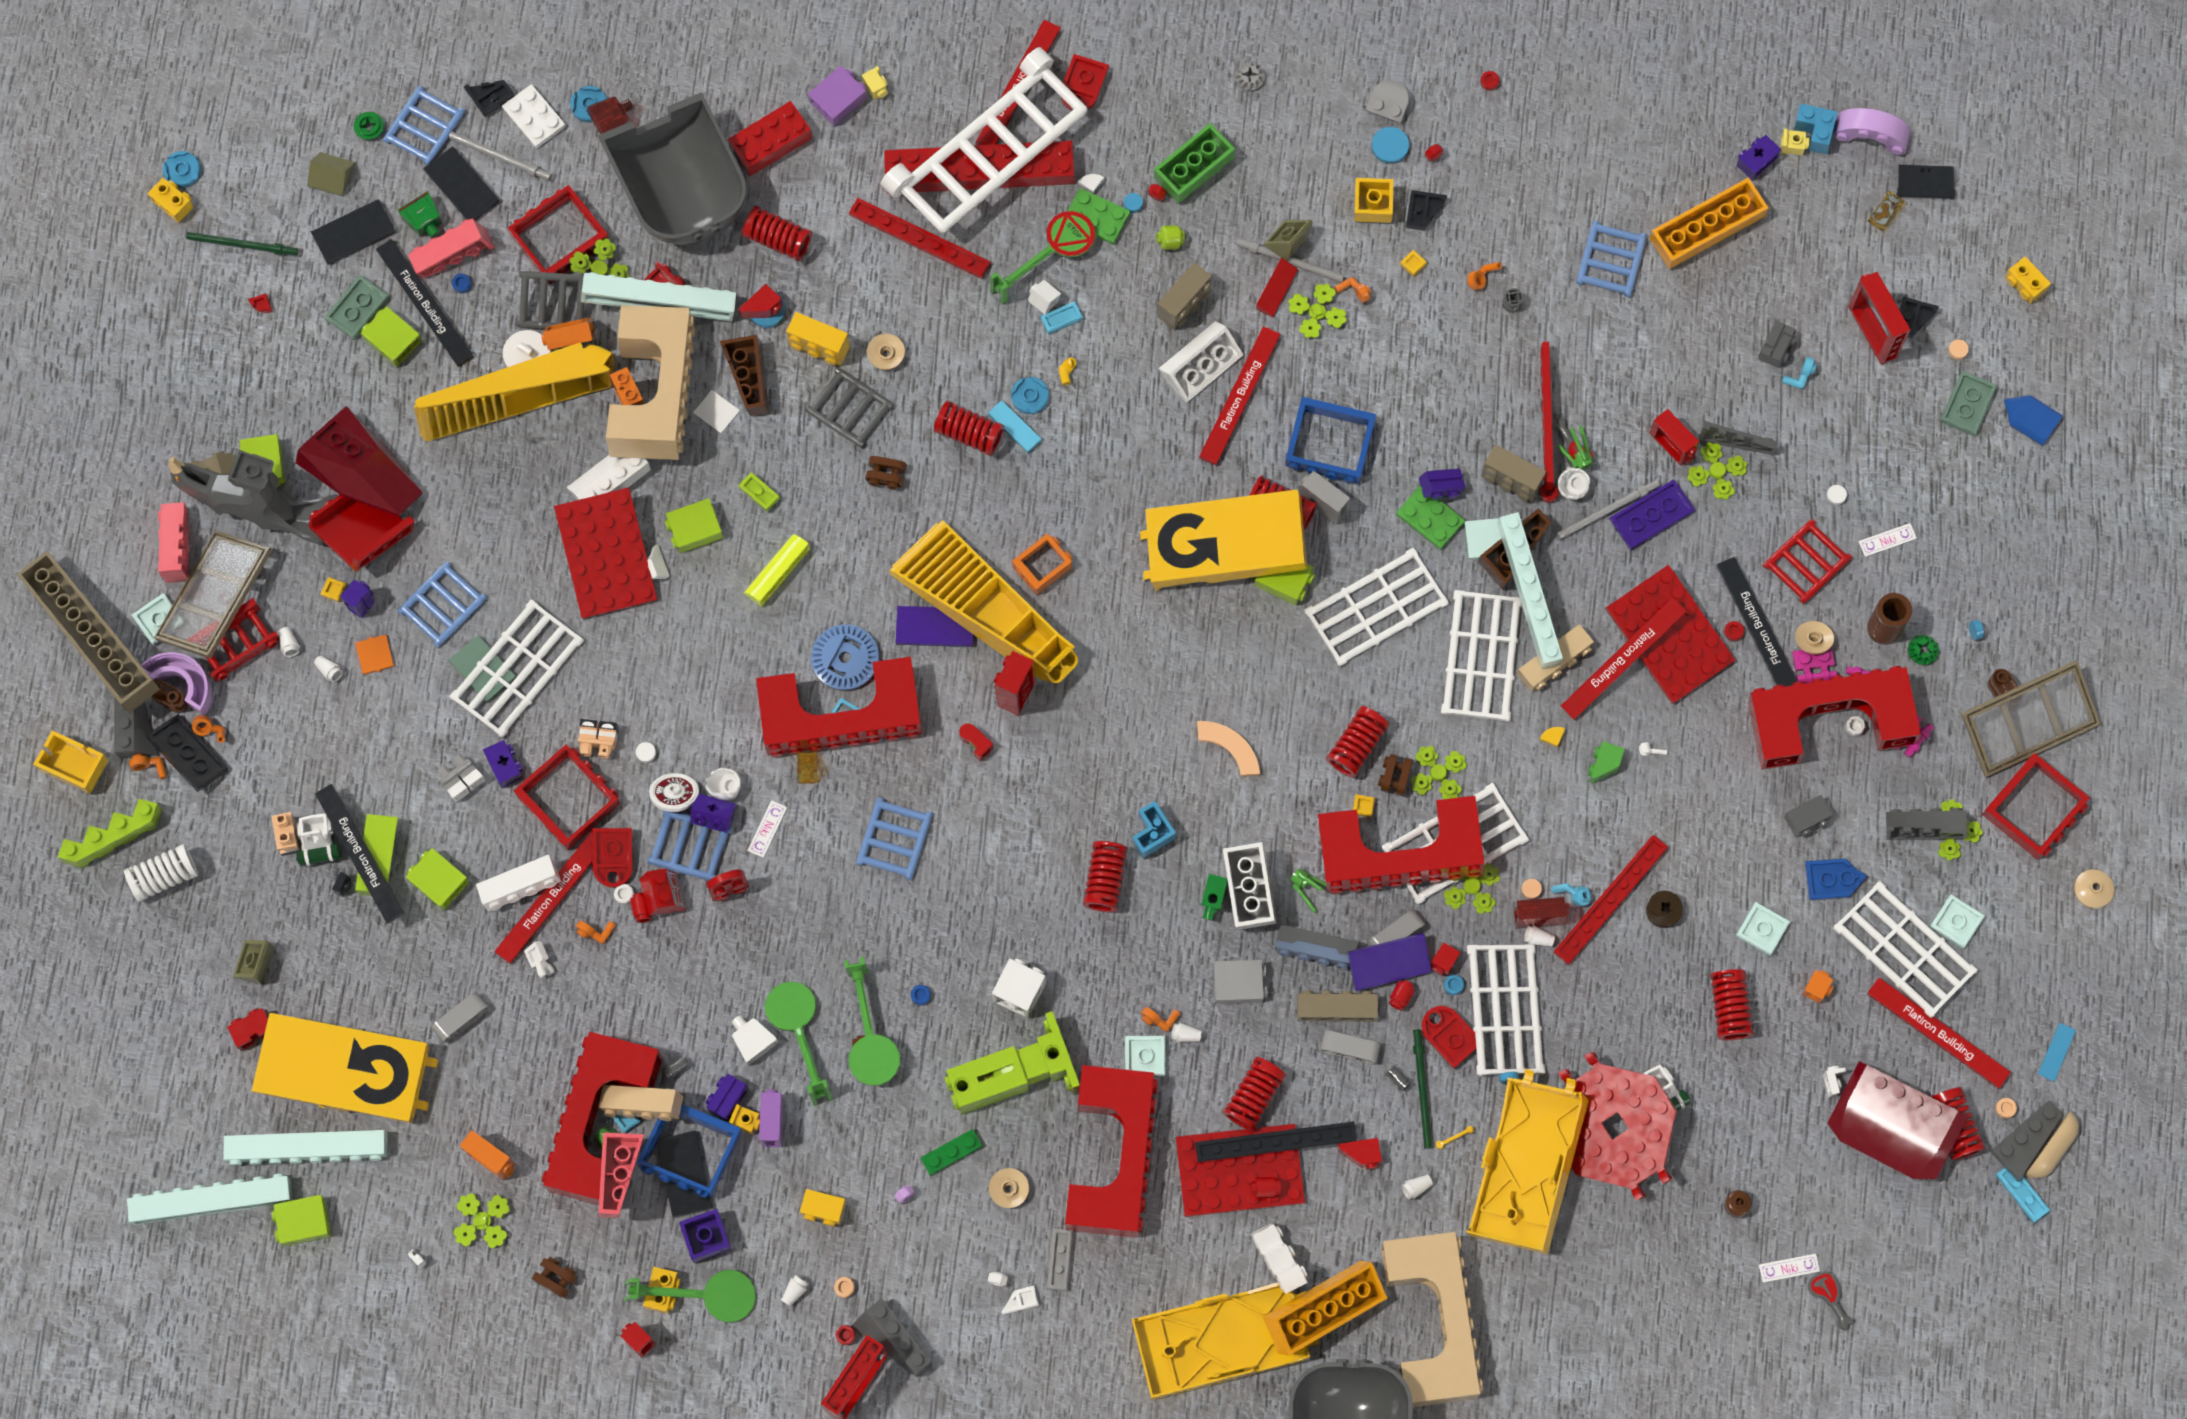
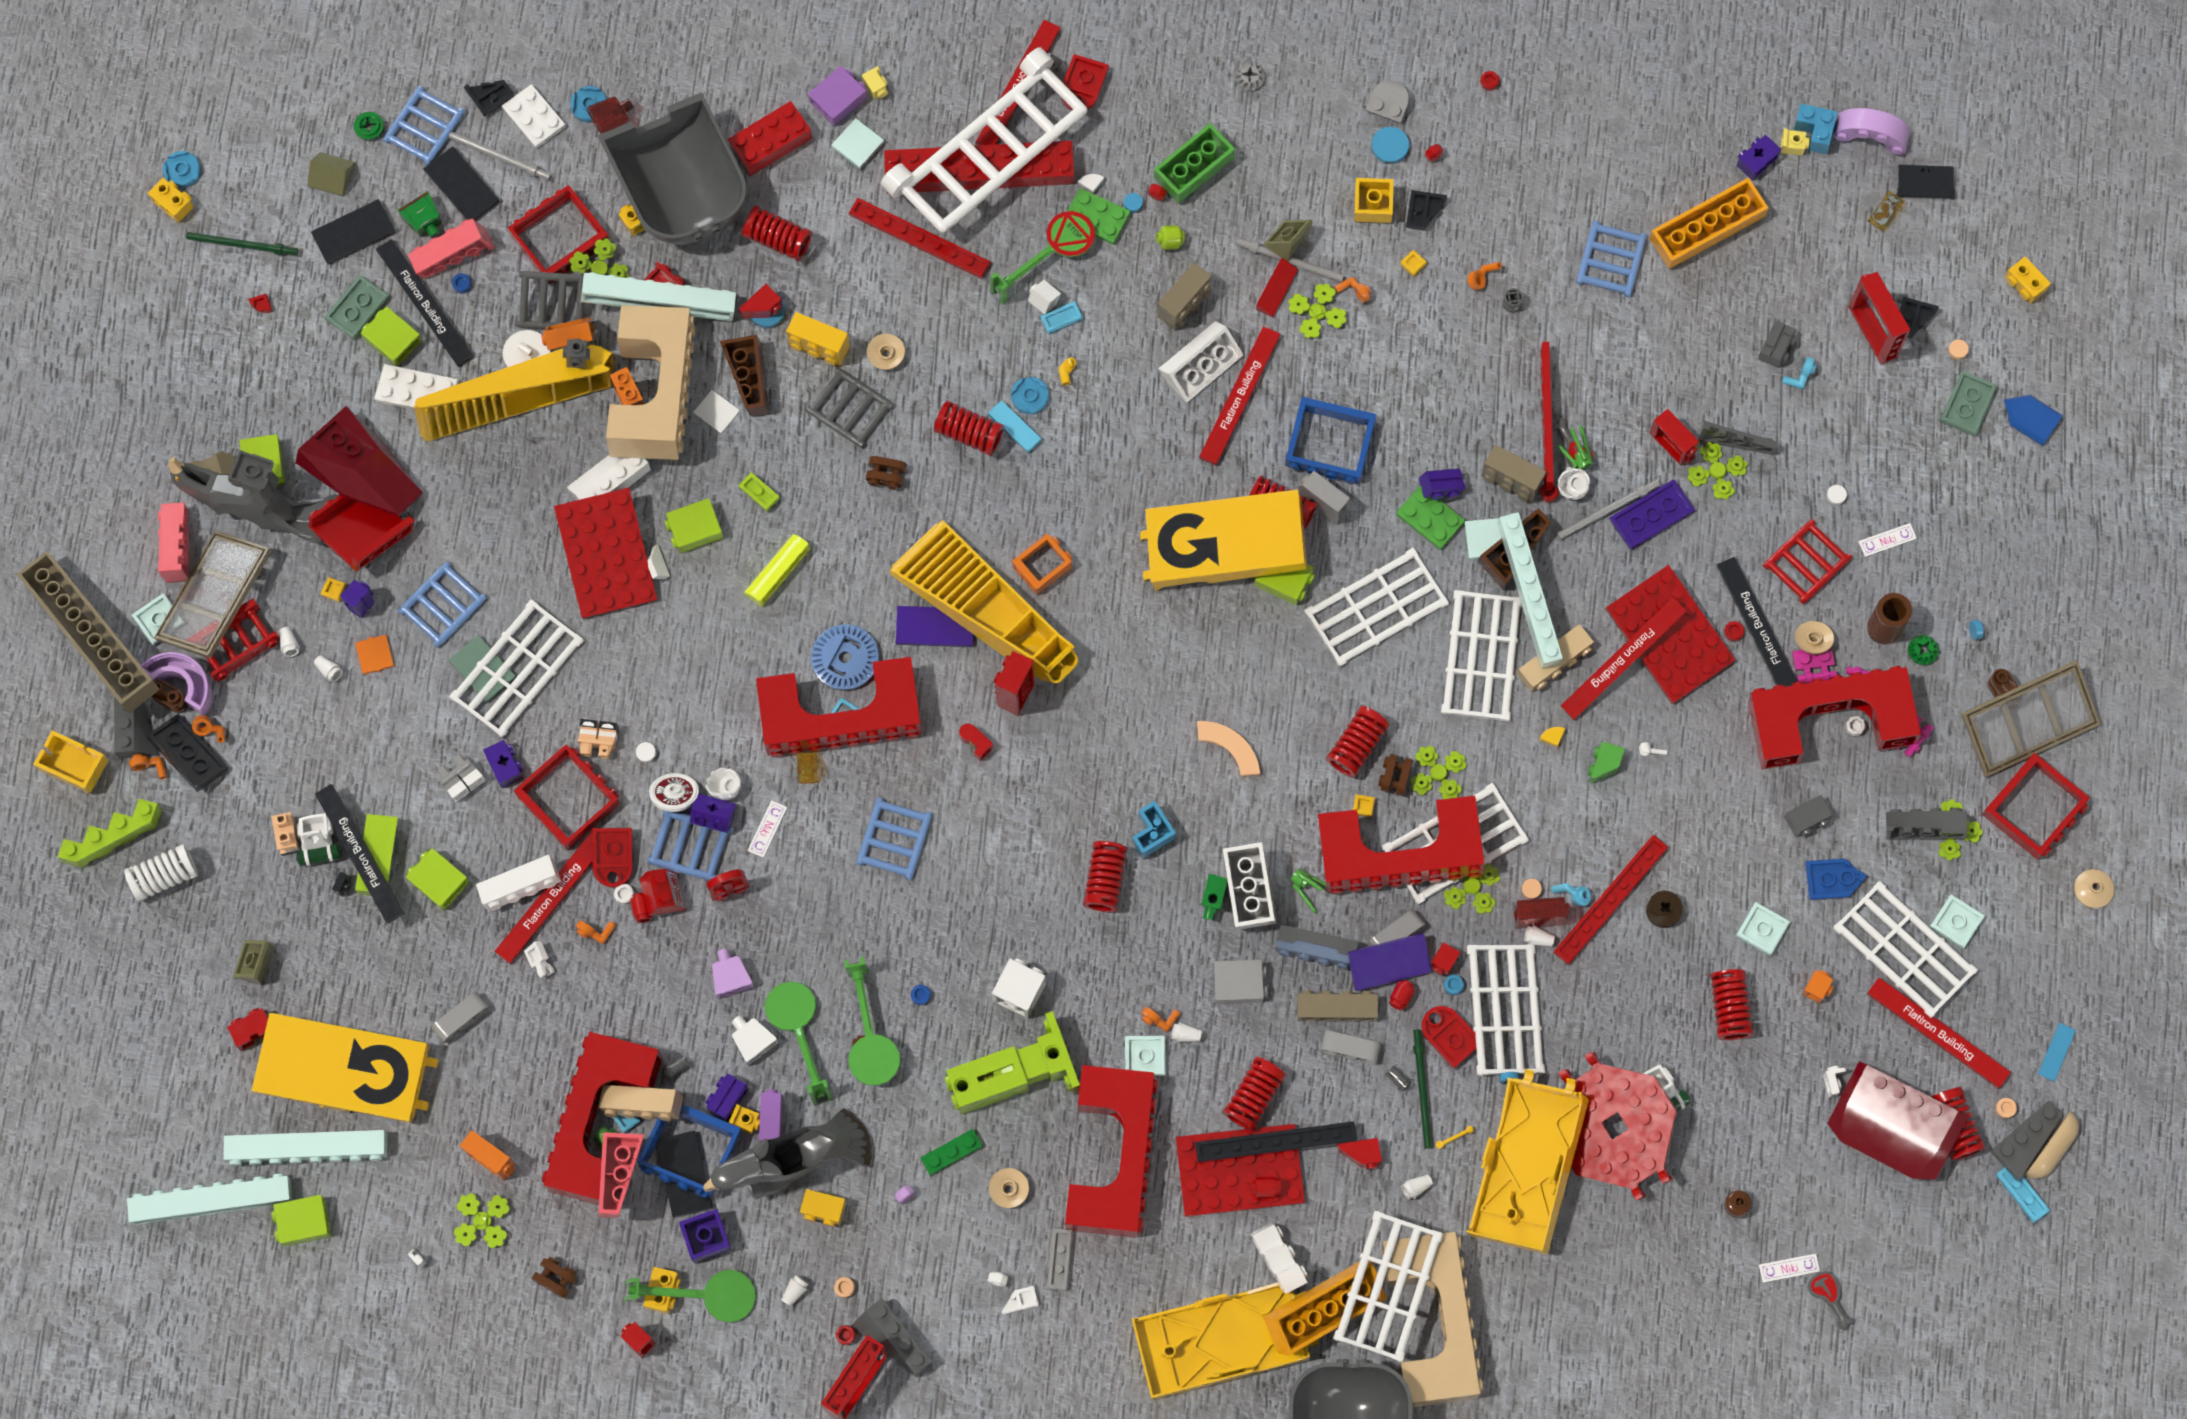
none -> white plate [374,364,459,410]
none -> dark grey brick [563,338,590,368]
none -> yellow brick [618,204,644,237]
none -> dark grey animal [703,1108,872,1199]
none -> lavender torso [712,948,754,999]
none -> light aqua tile [831,118,884,169]
none -> white door [1333,1211,1443,1362]

